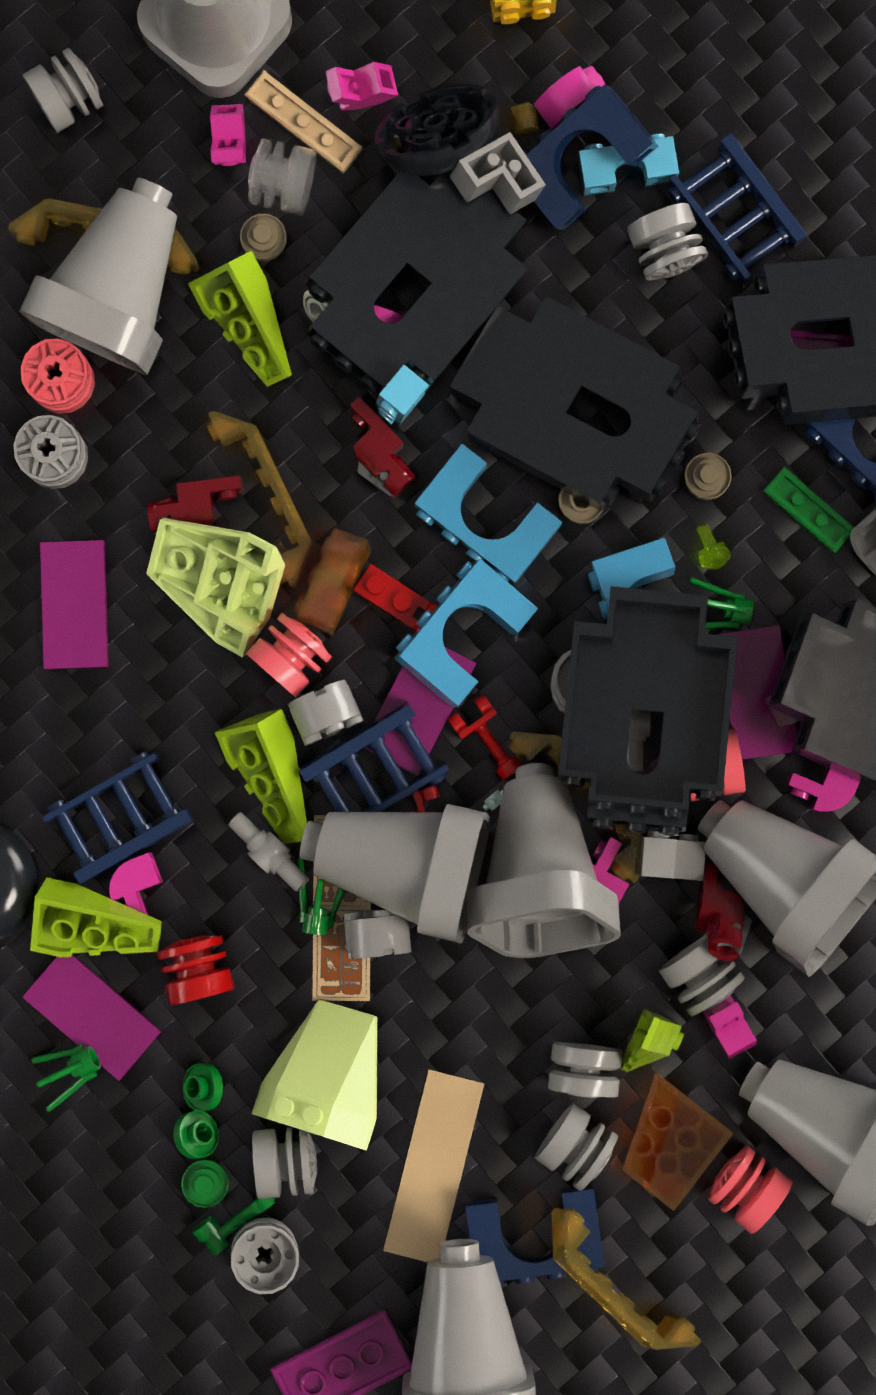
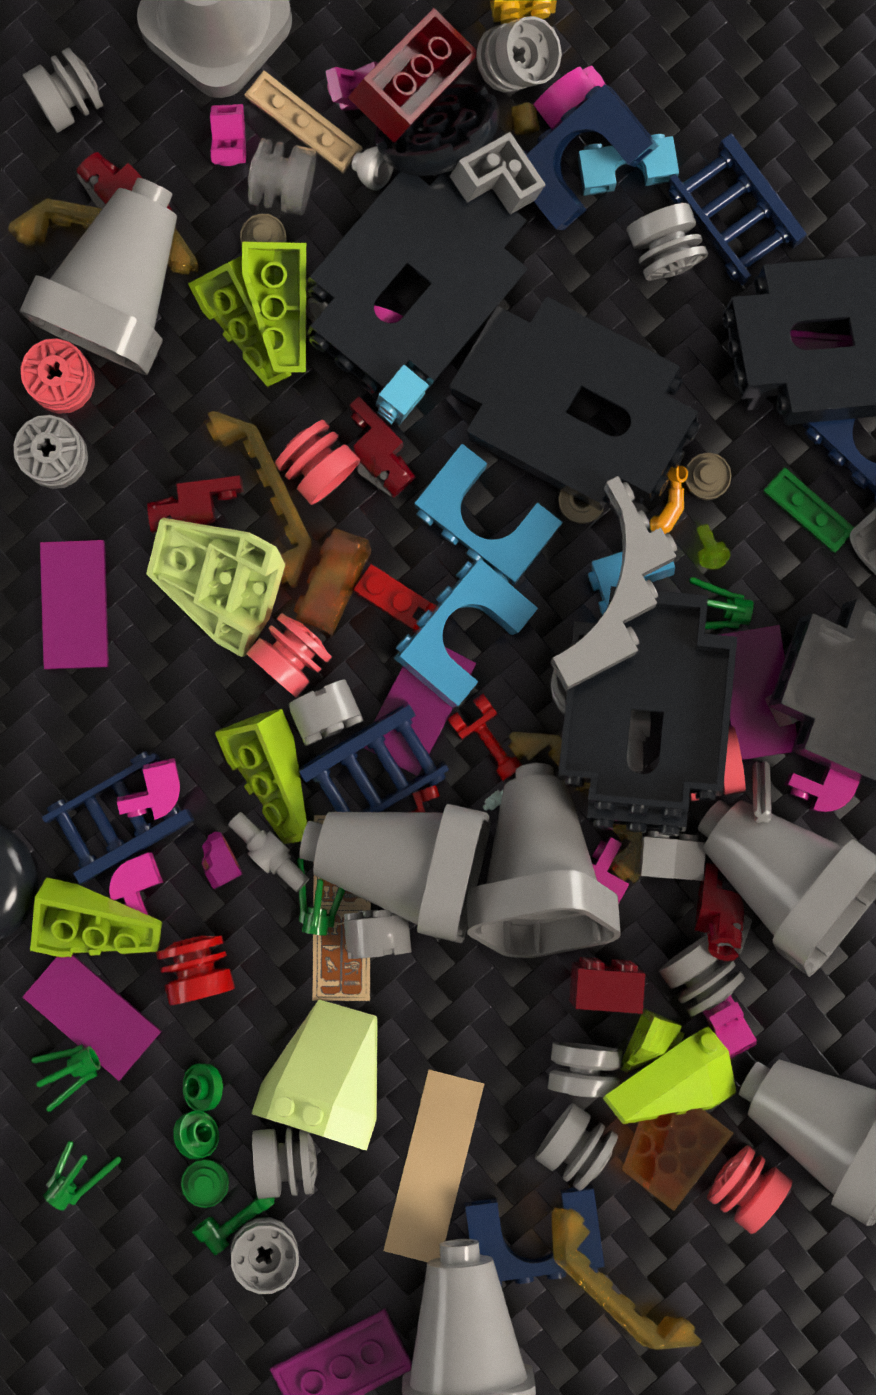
none -> green plant [43,1141,121,1211]
none -> dark red plate [76,152,173,212]
none -> dark pink brick [117,758,180,820]
none -> magenta rock [201,832,243,889]
none -> lime wedge [242,242,306,373]
none -> coral wheel [275,420,360,505]
none -> dark red brick [348,8,477,143]
none -> white brick [352,147,393,191]
none -> light grey wheel [476,16,562,93]
none -> light grey arch [551,476,677,690]
none -> dark red brick [569,957,645,1014]
none -> lime wedge [603,1026,736,1124]
none -> light orange arm [649,466,688,534]
none -> light grey axle [752,761,772,824]

